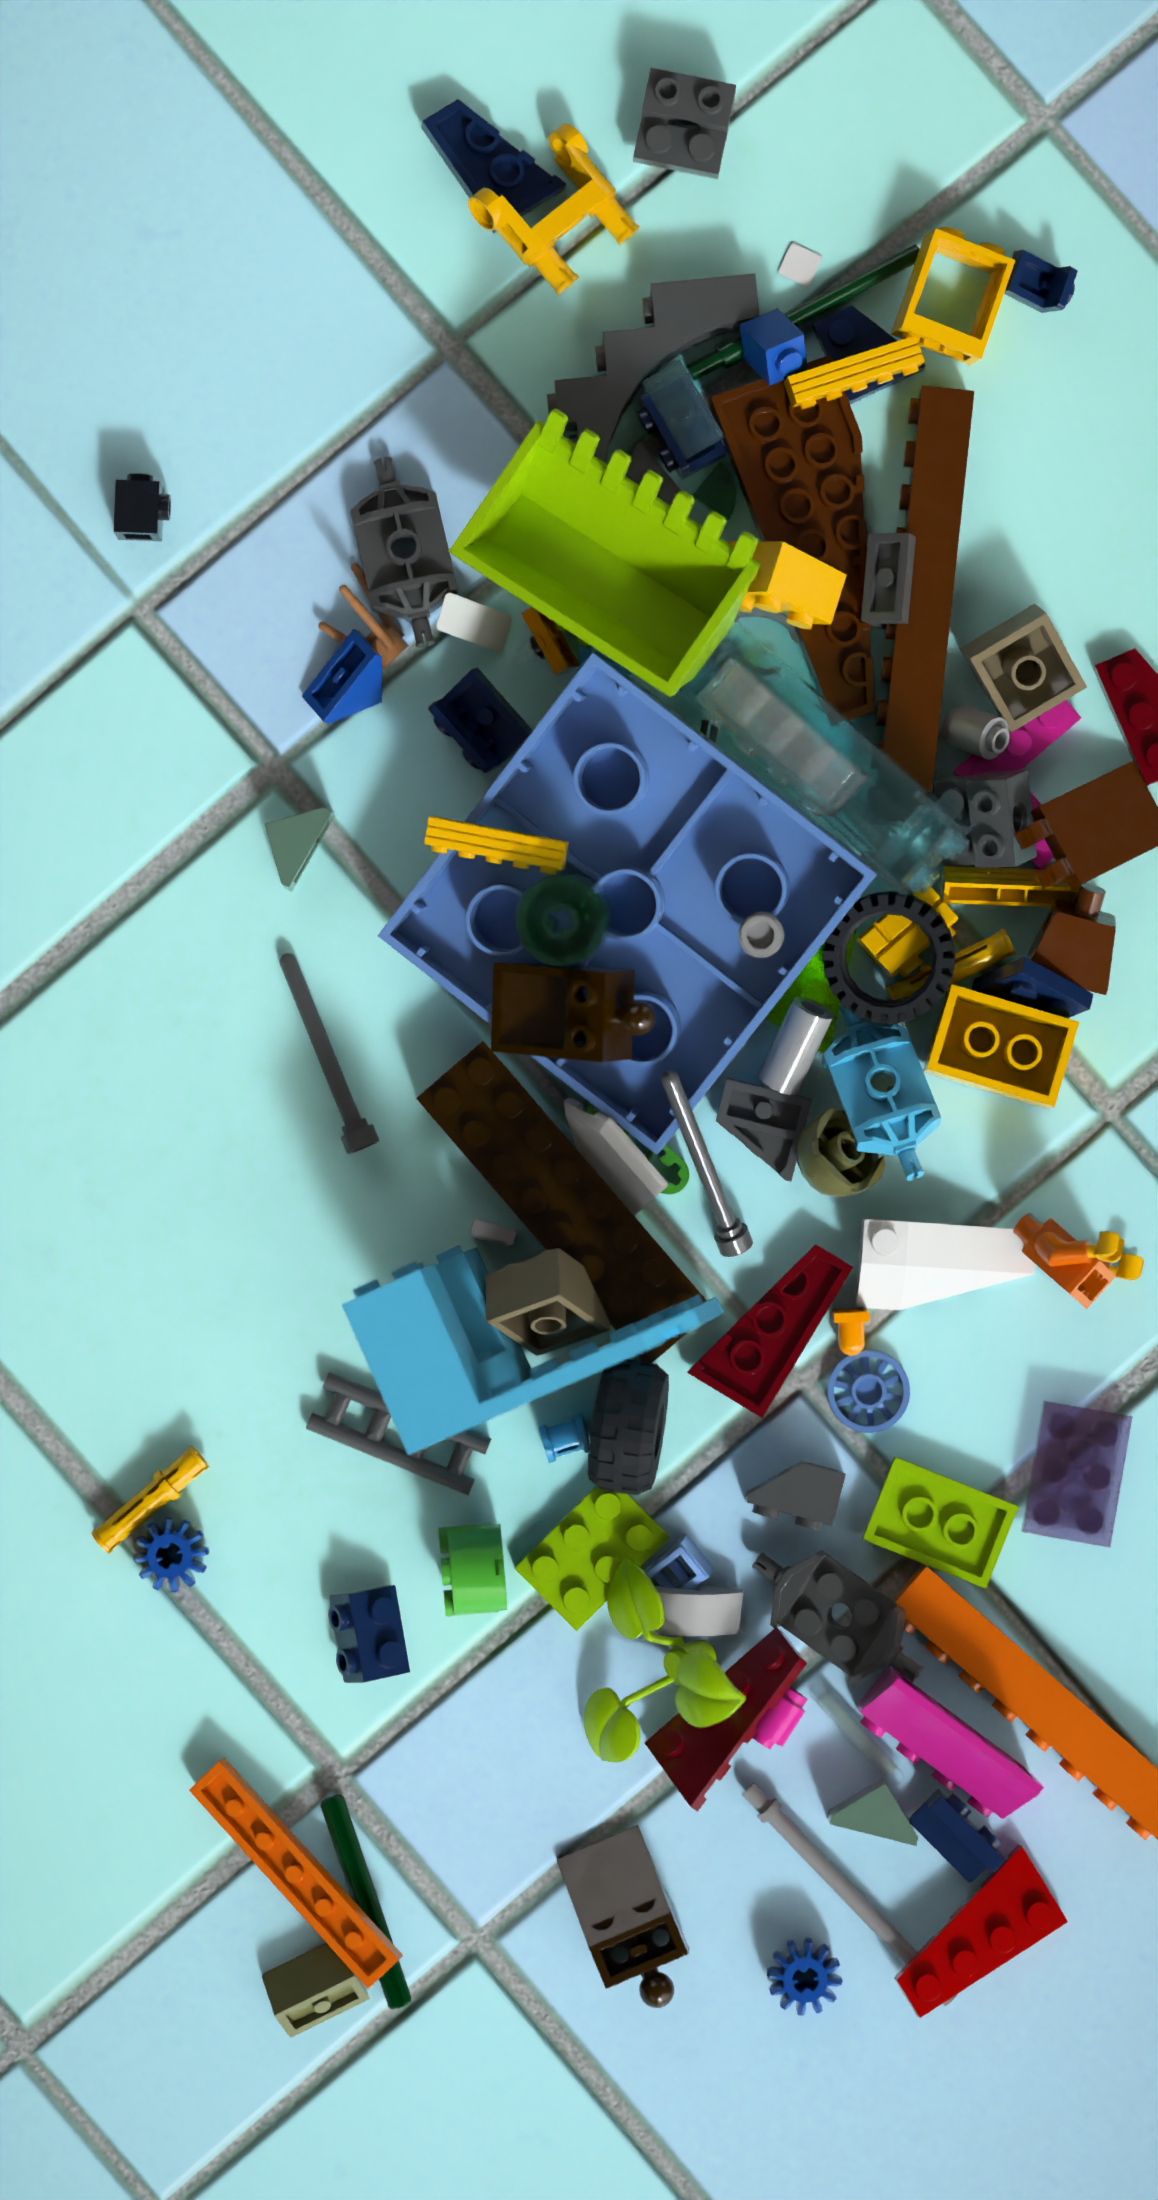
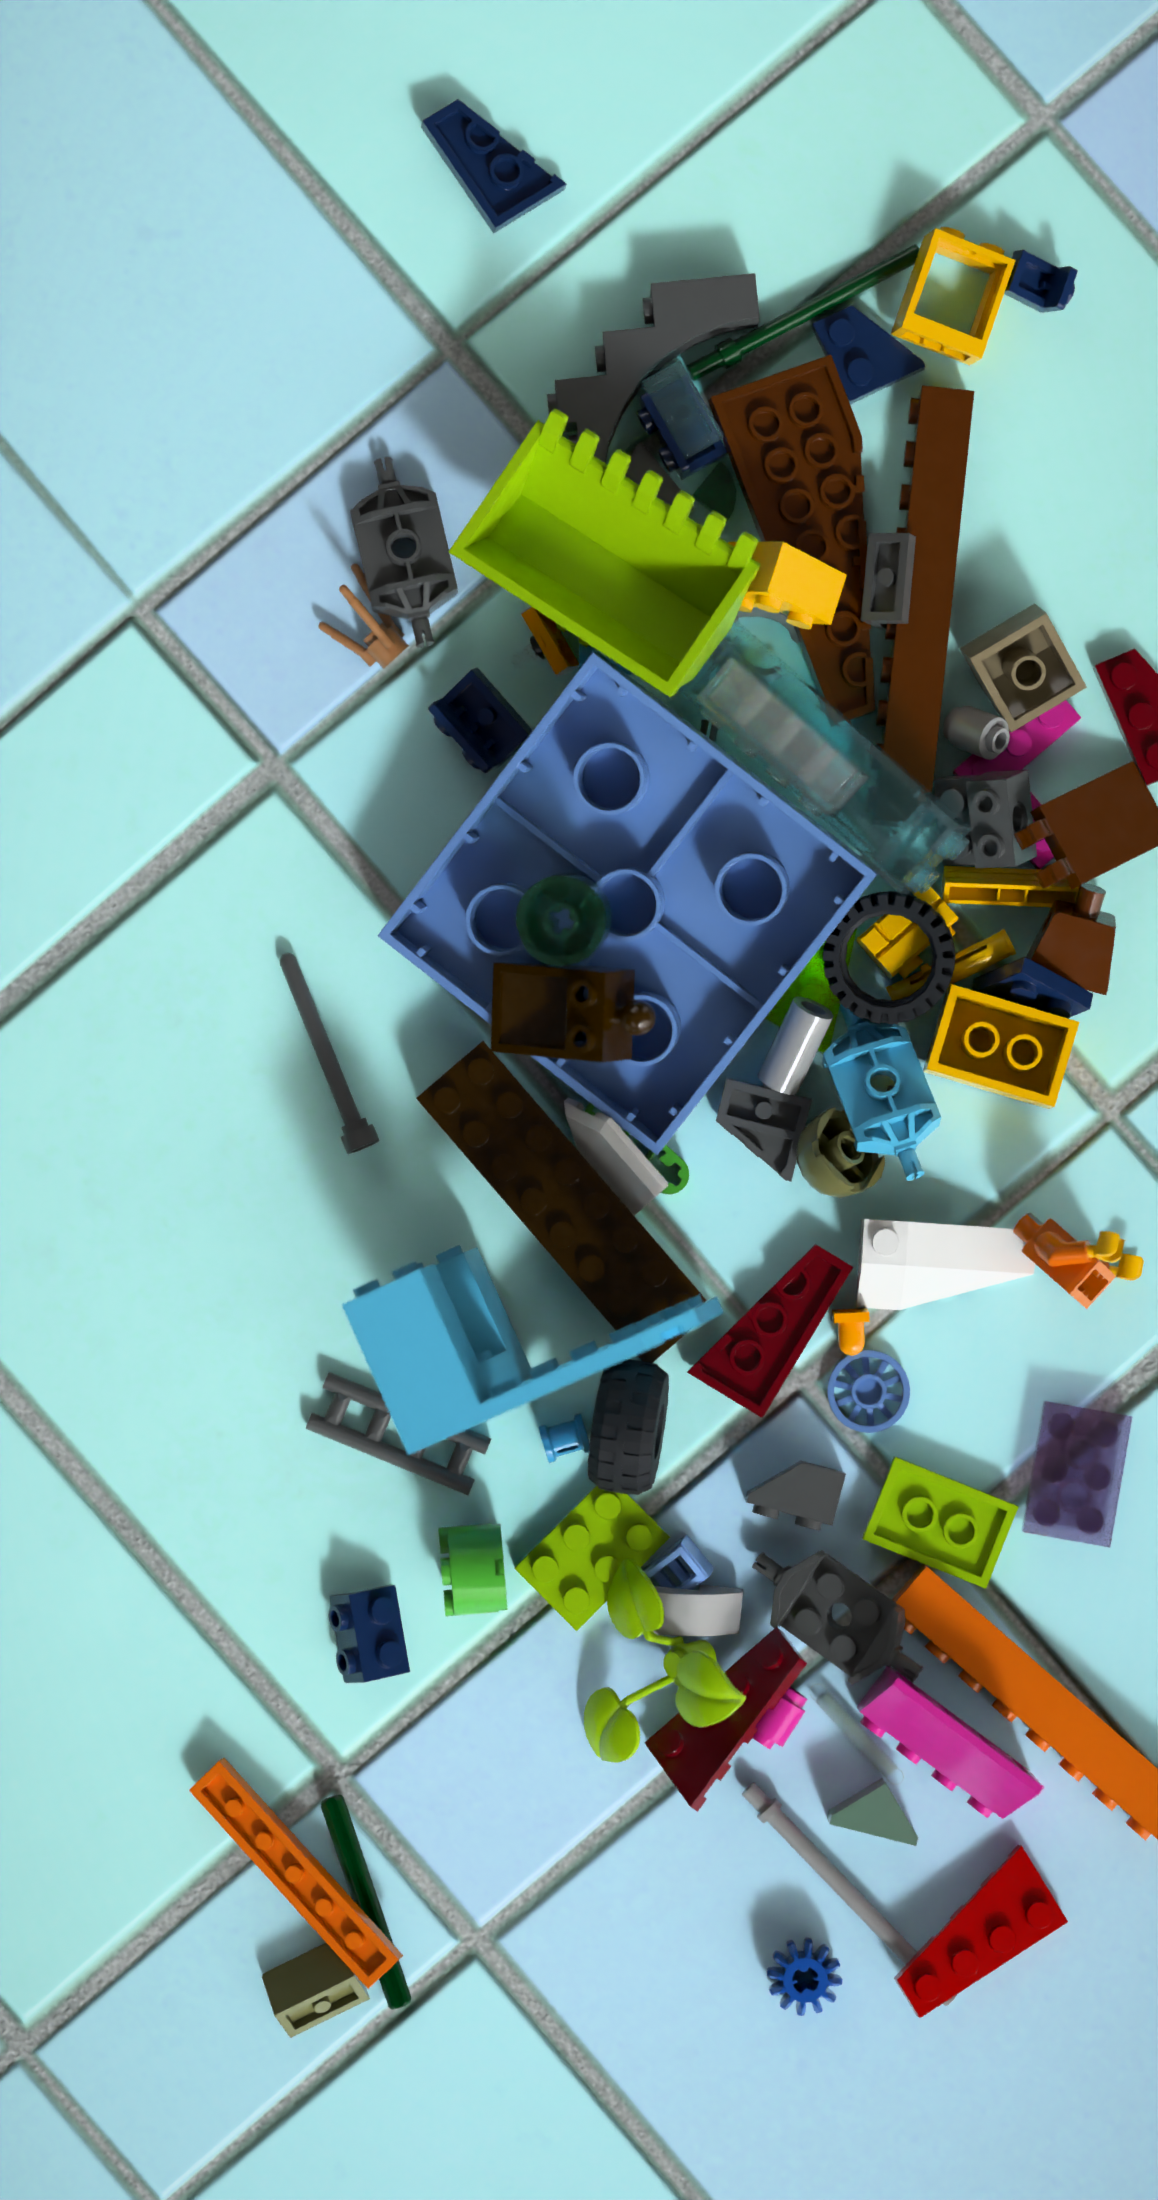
yellow pin [91,1446,210,1554] -> none
black brick [113,473,171,541] -> none
blue gear [133,1516,210,1593] -> none
sand green slope [265,807,335,892] -> none
blue slope [302,629,382,724] -> none
yellow piece [424,816,569,874] -> none
white sticker [436,593,511,652] -> none
yellow connector [468,123,640,295] -> none
light grey tile [470,1219,517,1247] -> none
dark tan slope [485,1248,610,1356] -> none
dark brown slope [556,1825,690,2008] -> none
dark grey brick [633,68,736,179] -> none
dark grey piece [661,1070,753,1257] -> none
light grey tile [738,912,784,958] -> none
blue brick [740,308,808,386] -> none
white sticker [778,243,822,287] -> none
yellow piece [784,335,925,409] -> none
dark blue bracket [909,1789,1005,1882] -> none

